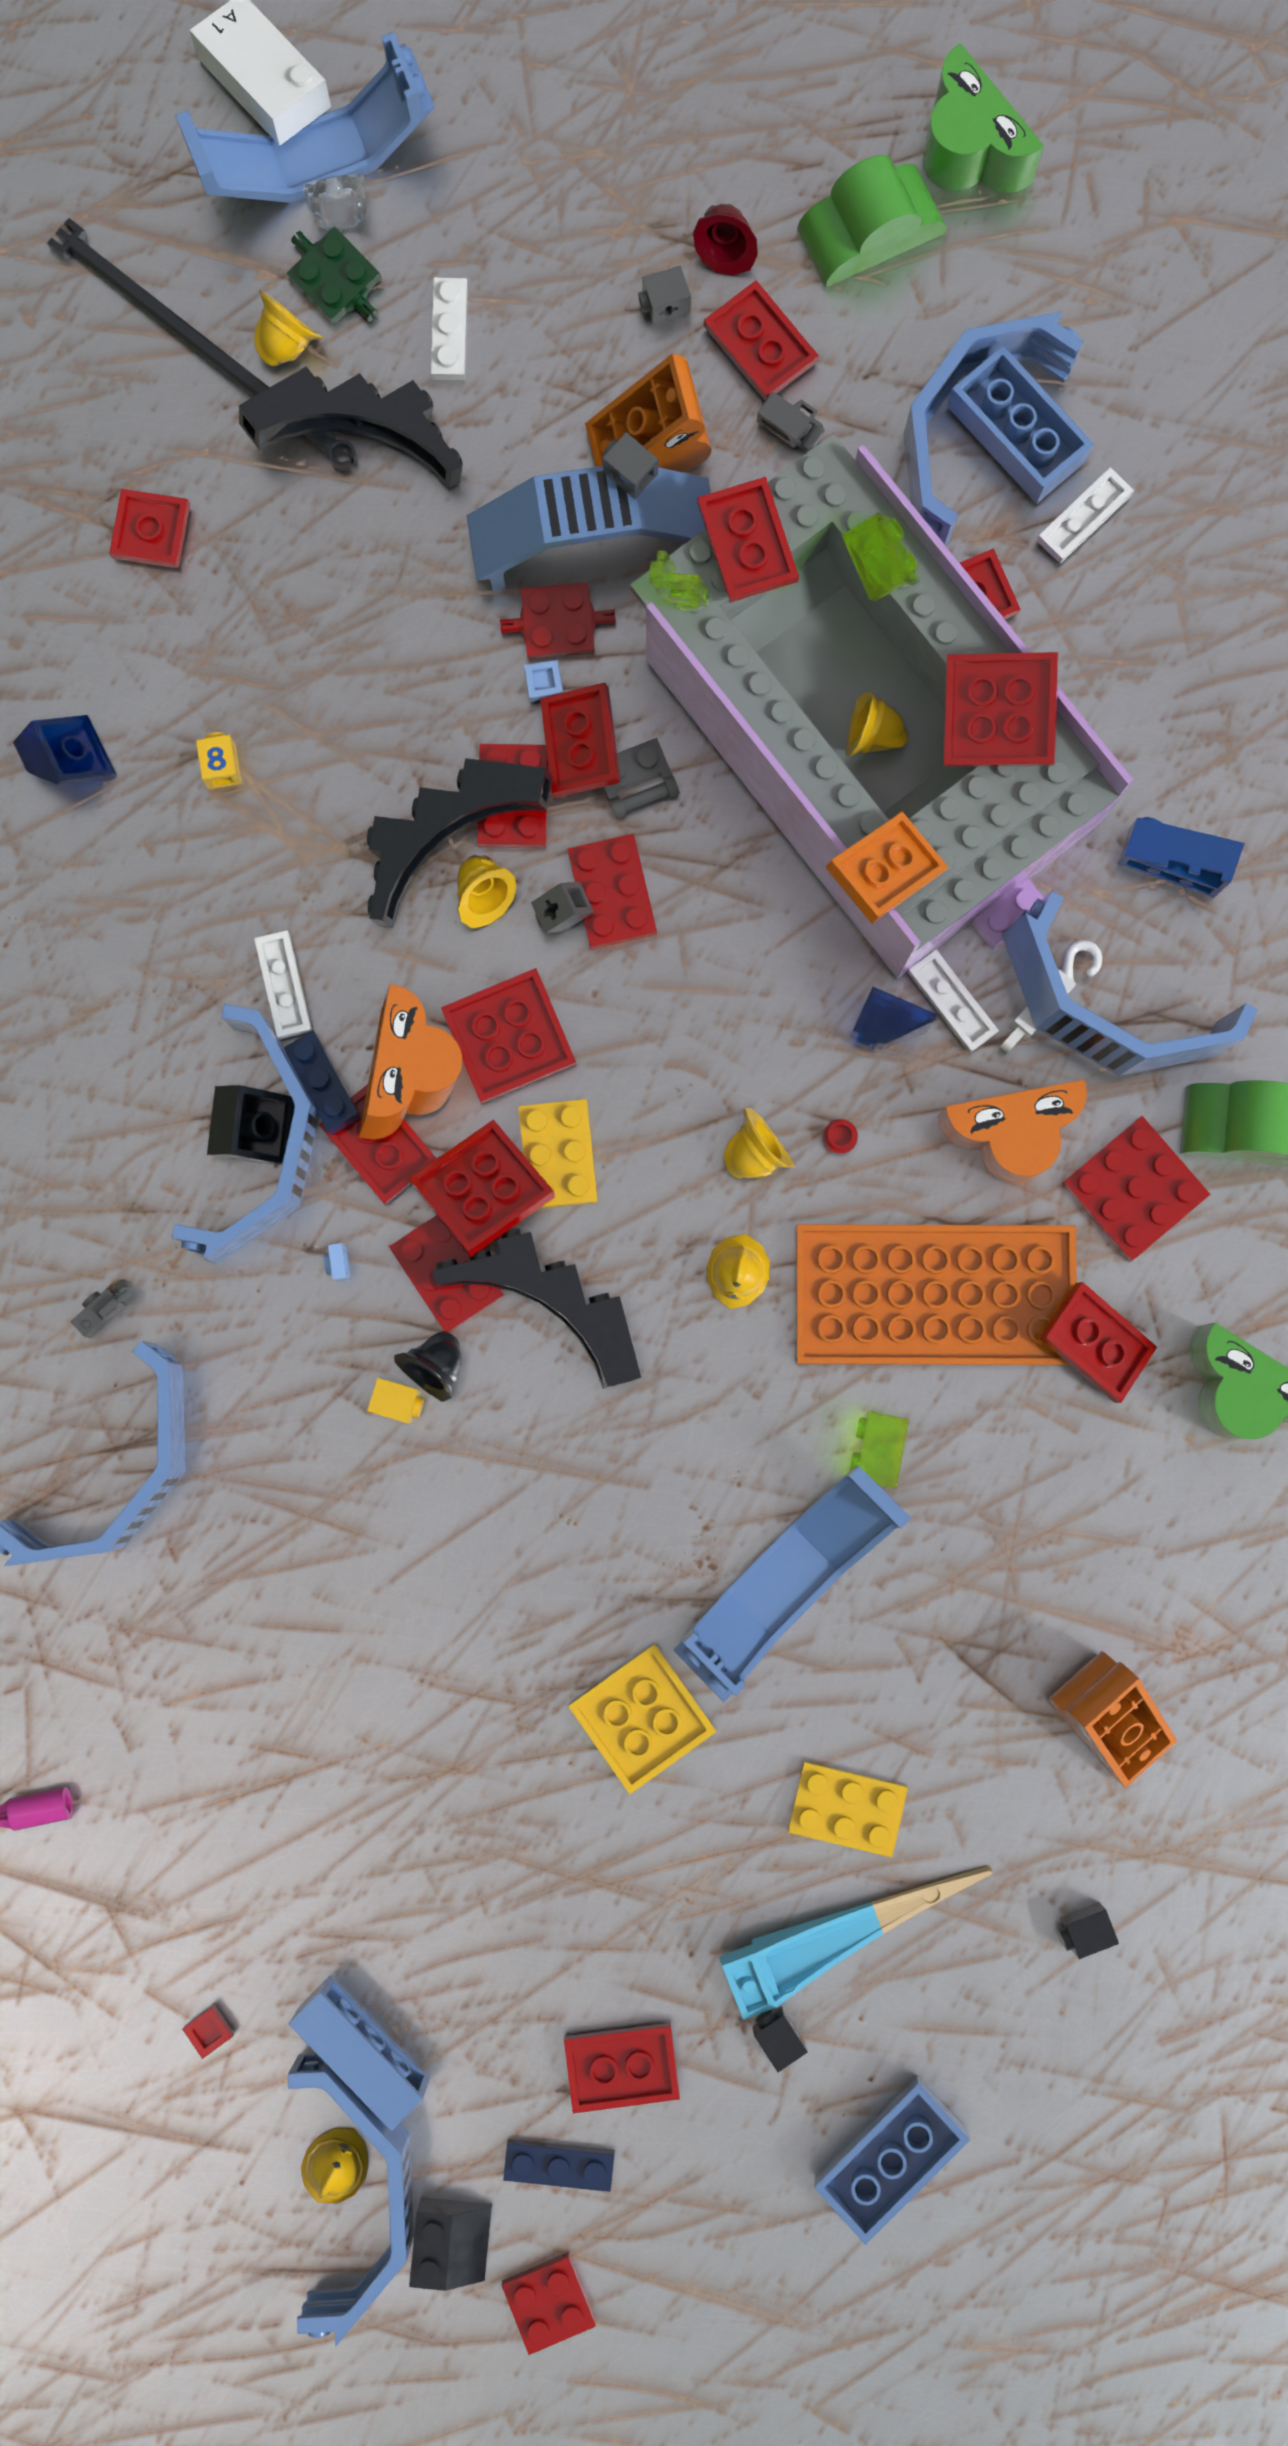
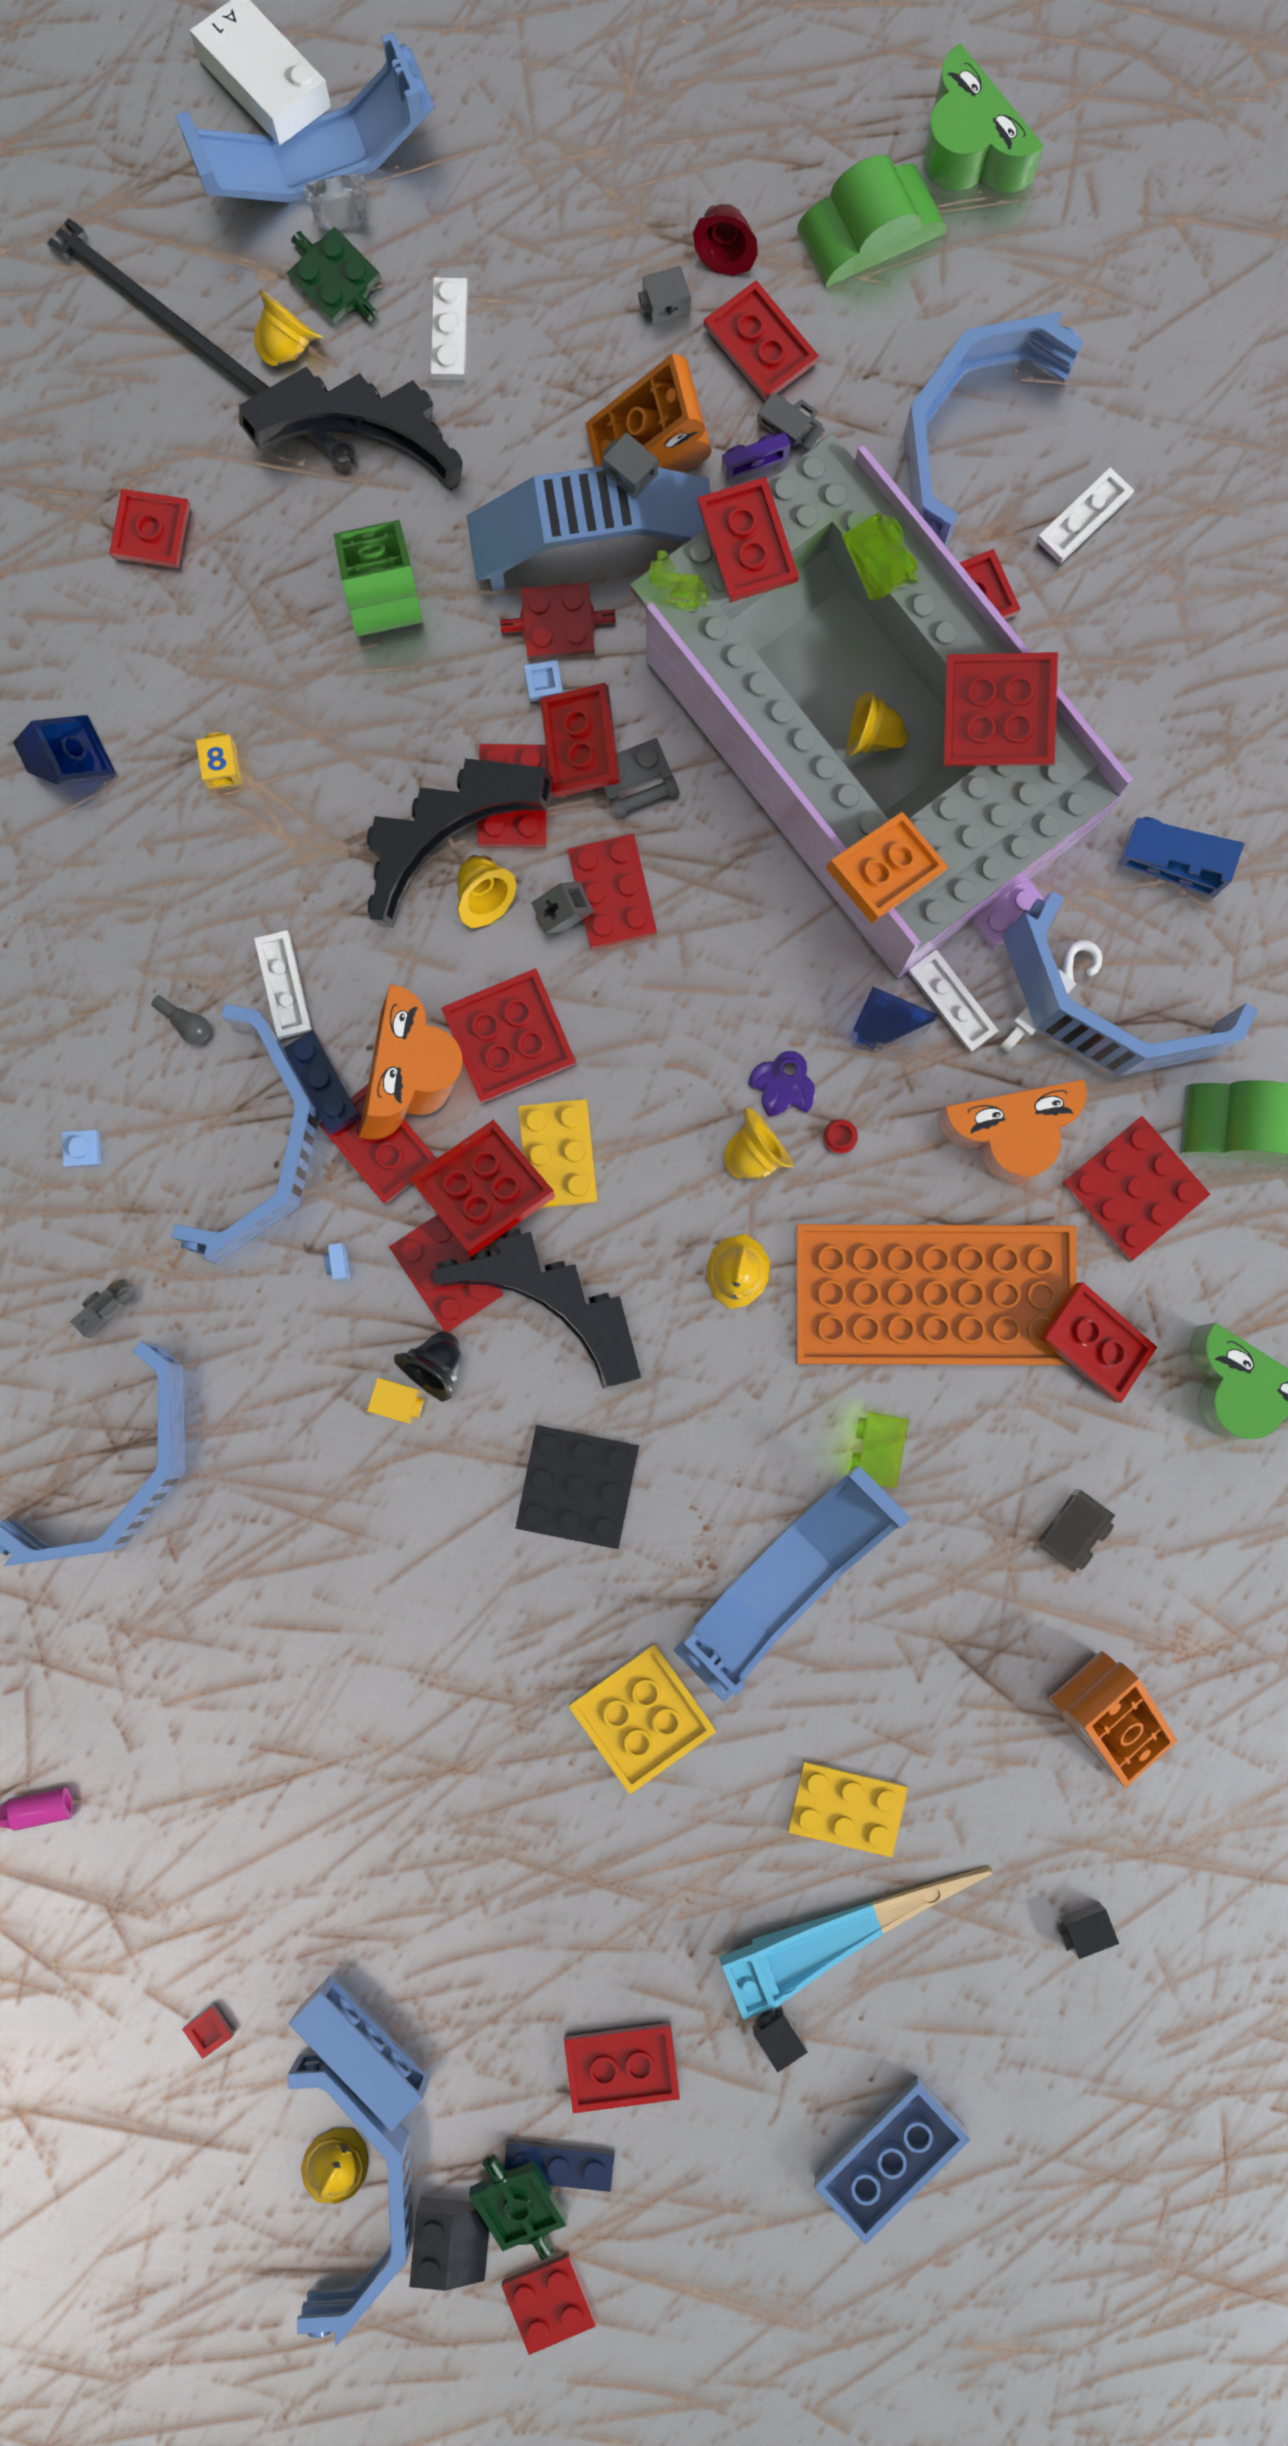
black slope [207,1085,295,1165] -> none
medium blue brick [947,346,1094,504] -> none
none -> light blue plate [62,1130,101,1168]
none -> dark grey piece [151,995,211,1045]
none -> bright green brick [333,520,423,637]
none -> dark green plate [469,2154,568,2260]
none -> black plate [515,1425,639,1549]
none -> dark purple plate [721,432,791,481]
none -> dark purple plate [748,1051,815,1116]
none -> clear smoke brick [1034,1489,1115,1572]

